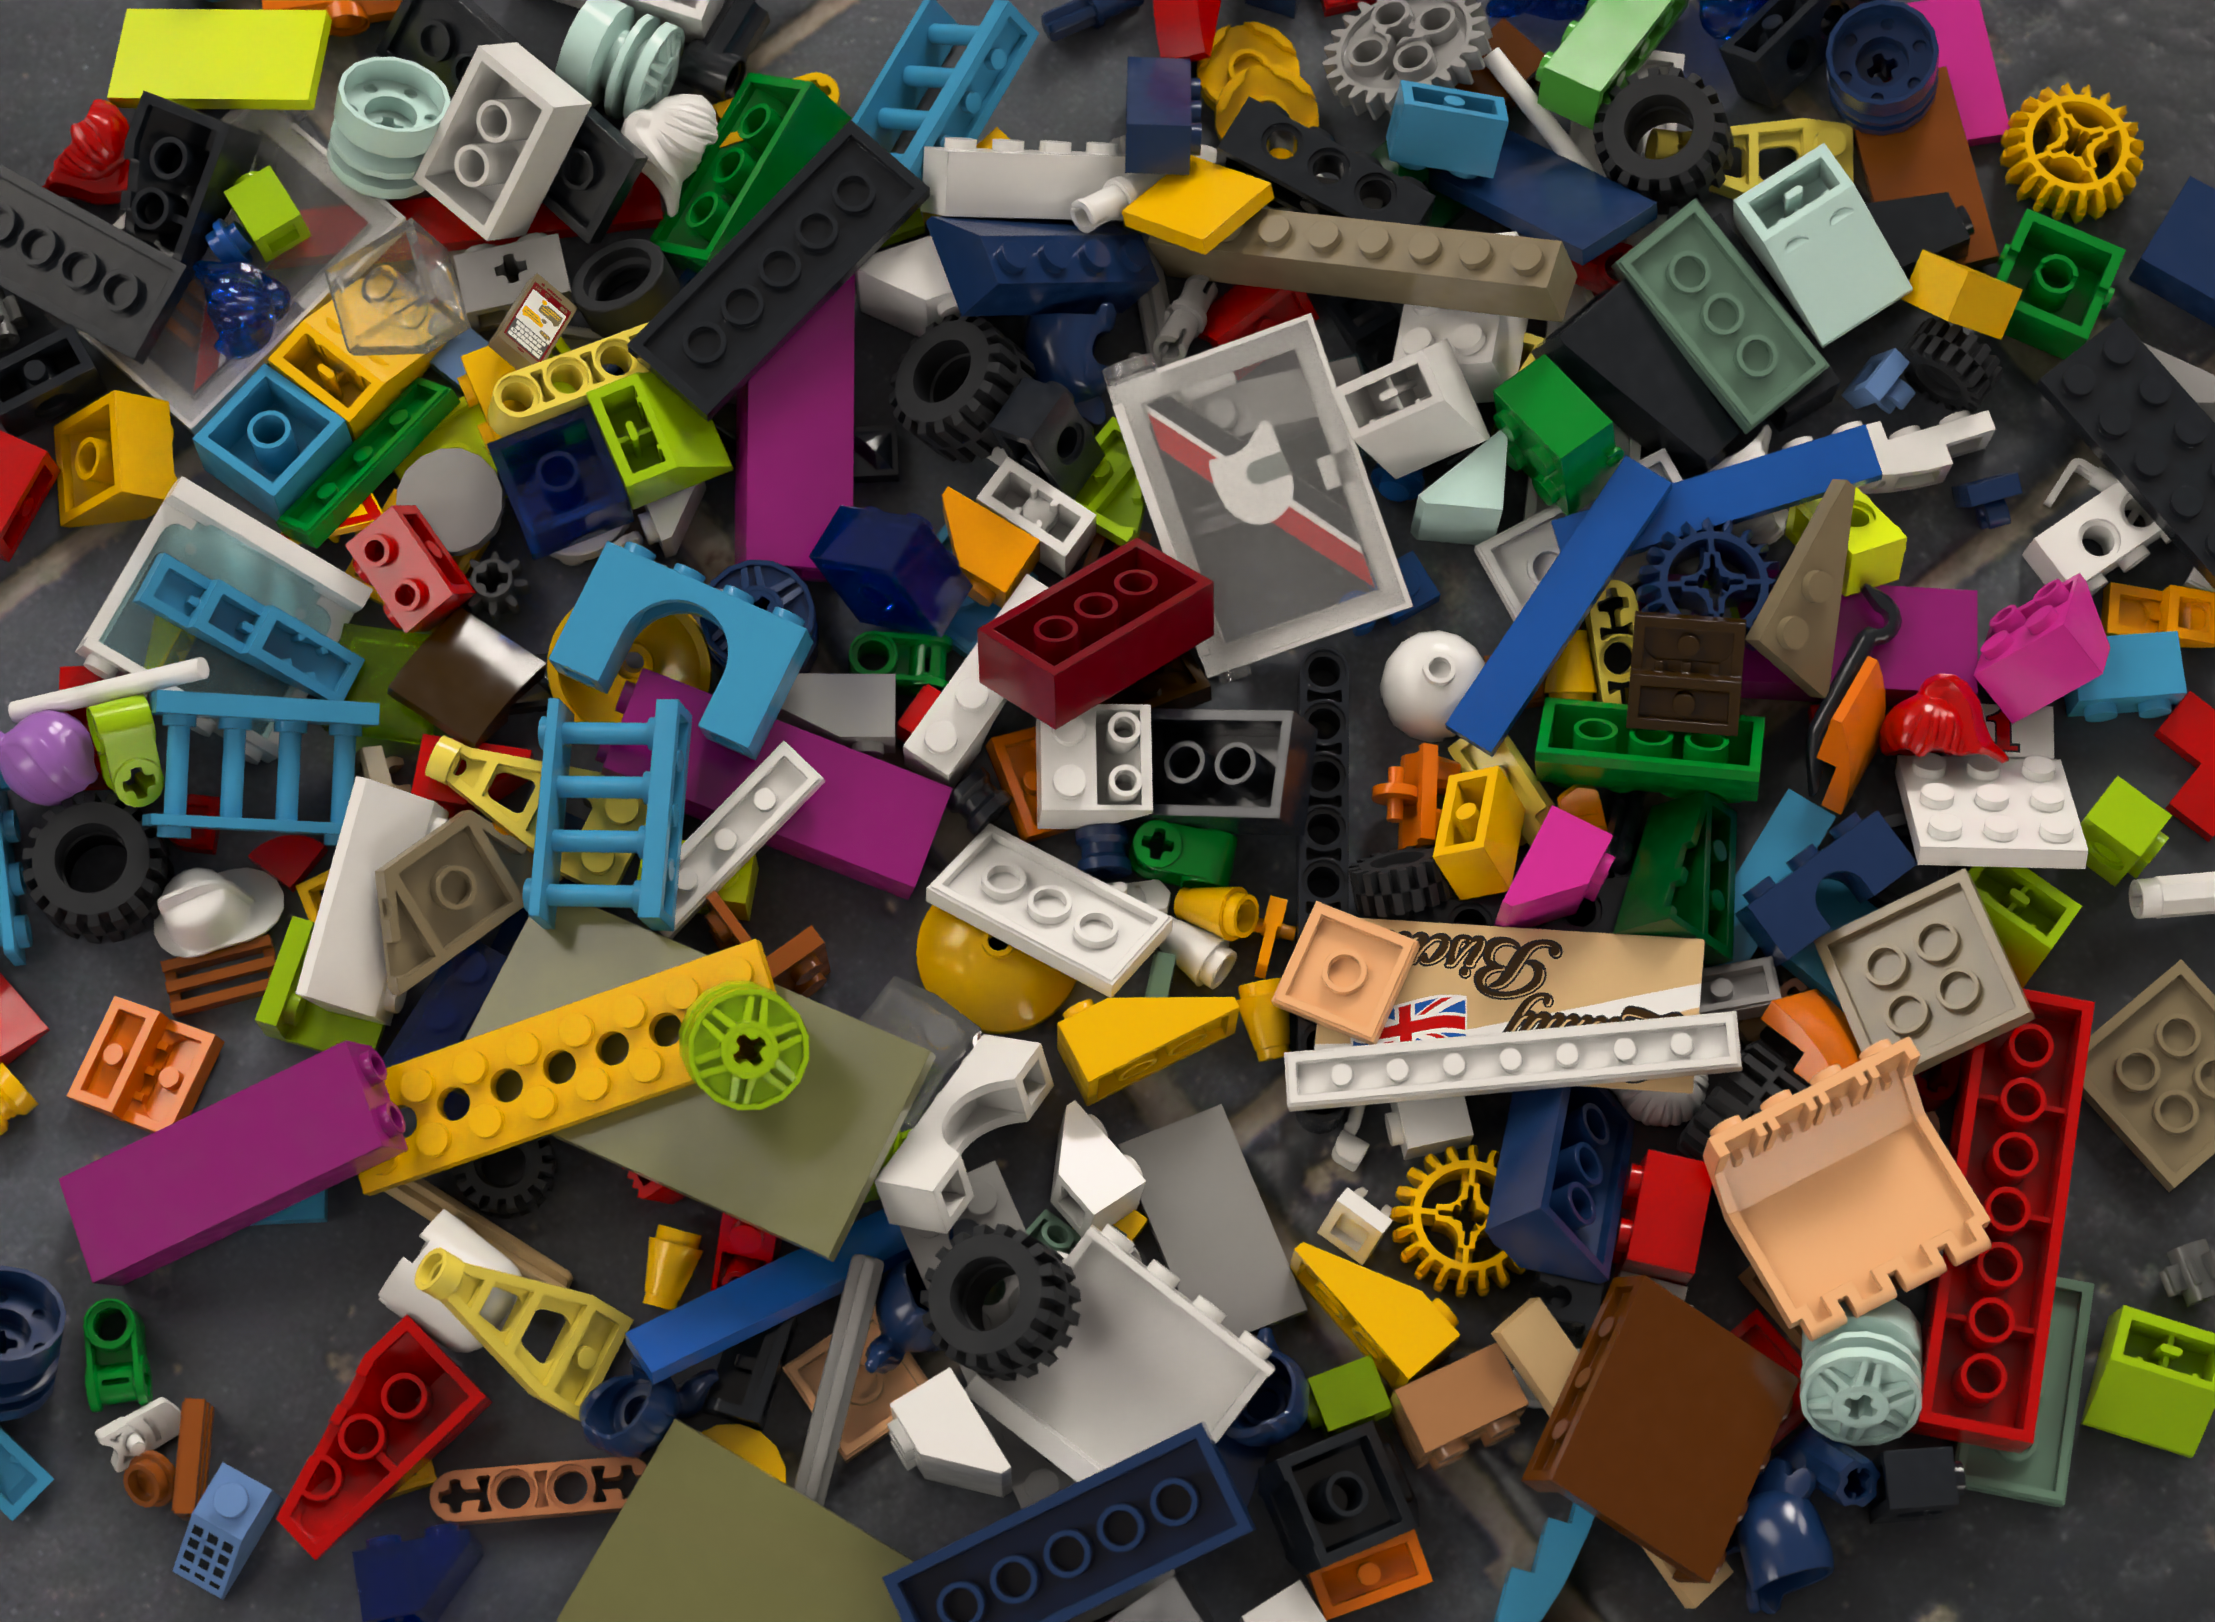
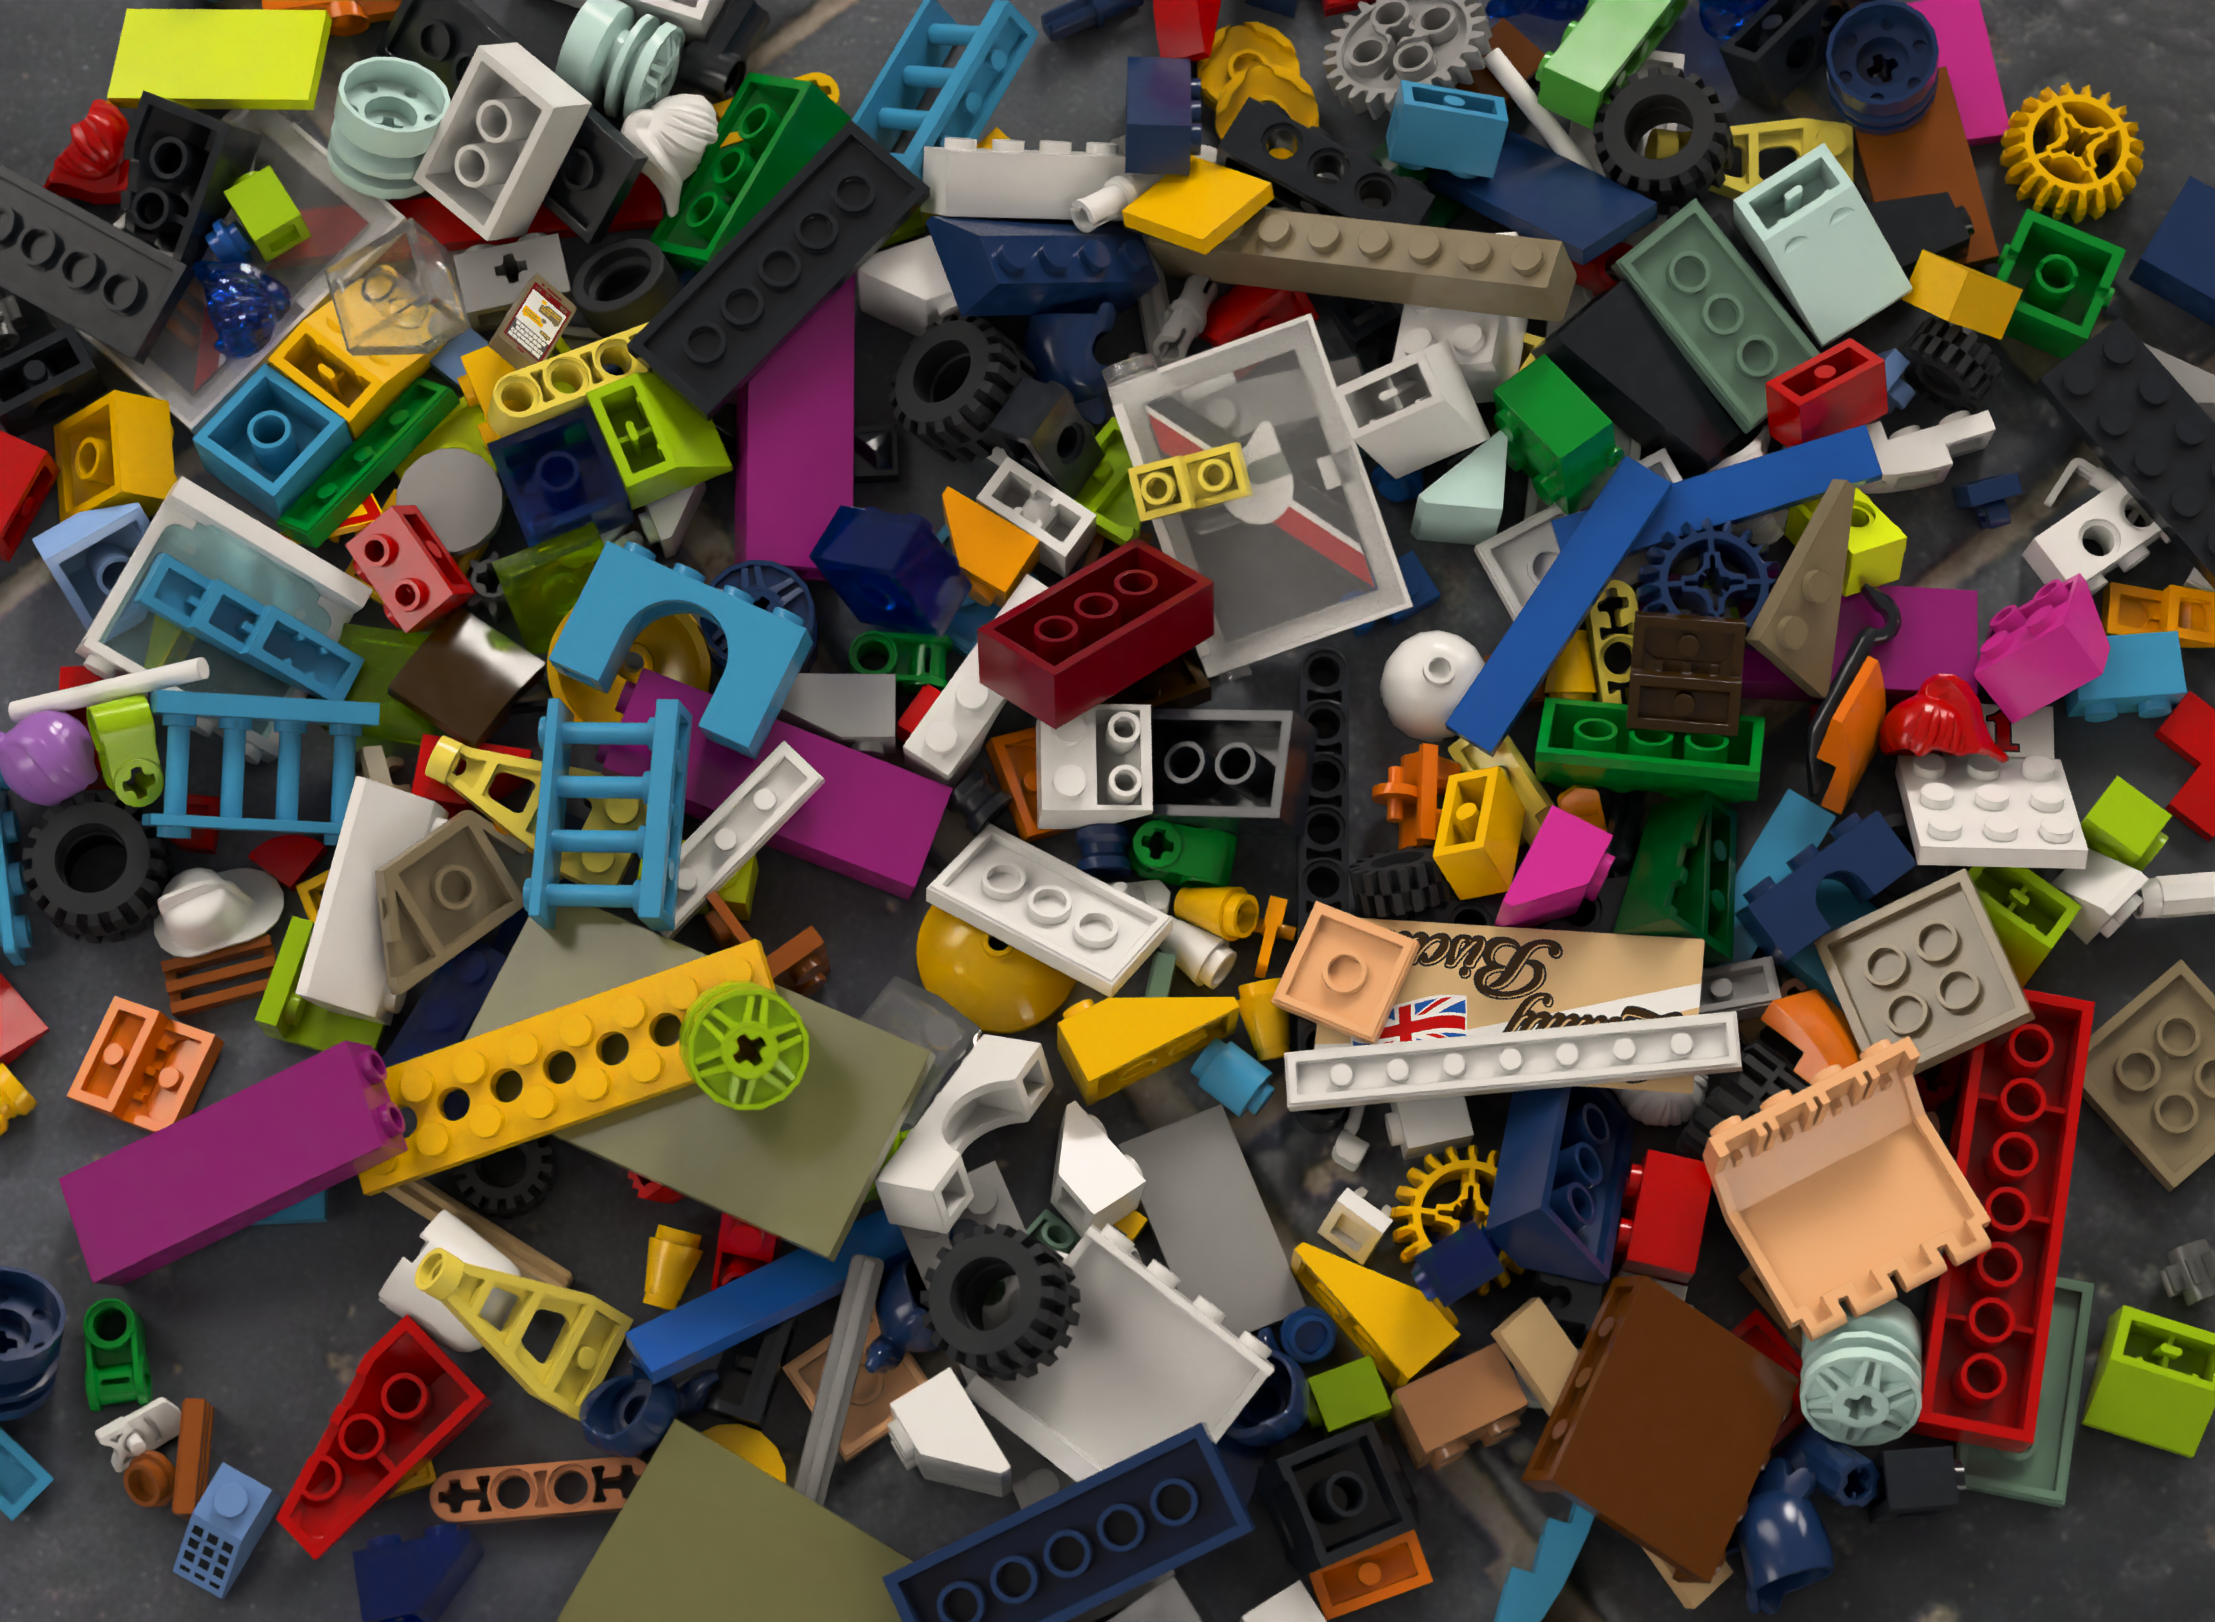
none -> light blue slope [32,502,161,644]
none -> clear neon green tile [492,522,604,655]
none -> light yellow slope [1127,442,1253,522]
none -> dark azure brick [1190,1037,1276,1118]
none -> blue plate [1280,1306,1337,1364]
none -> clear blue brick [1411,1213,1506,1308]
none -> red brick [1765,338,1888,448]
none -> white slope [2051,848,2149,945]

